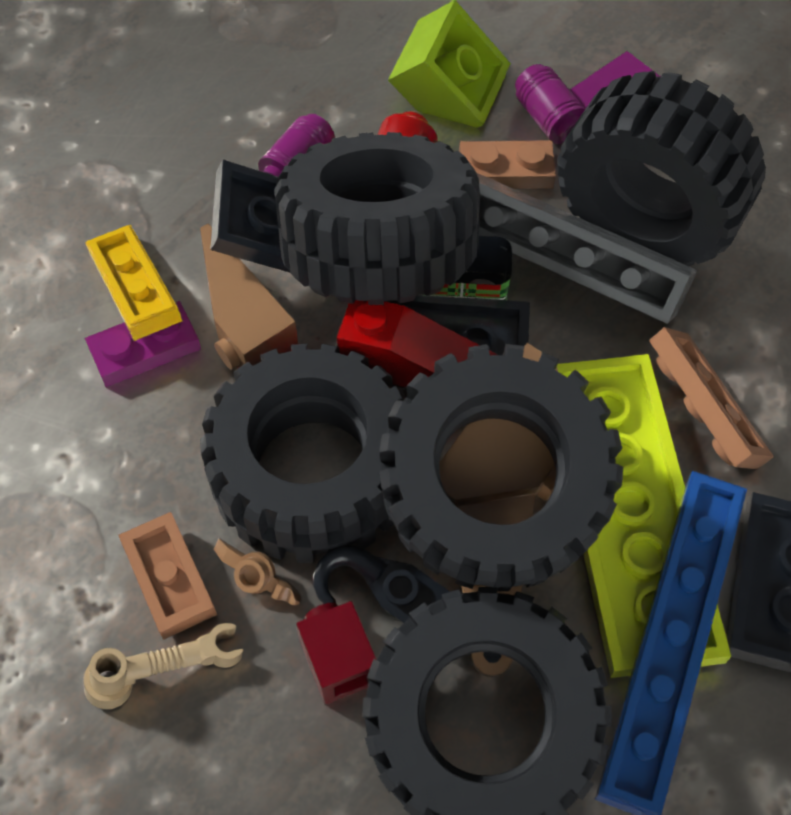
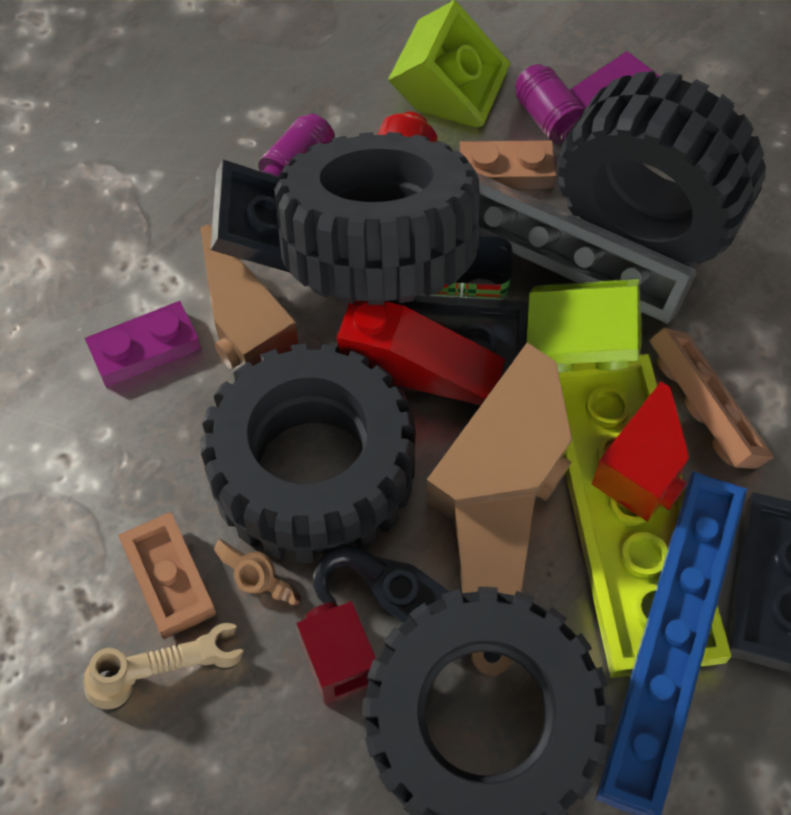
yellow tile [85,224,182,341] -> none
black tyre [379,344,624,592] -> none
none -> lime slope [527,279,642,373]
none -> red slope [591,382,689,522]

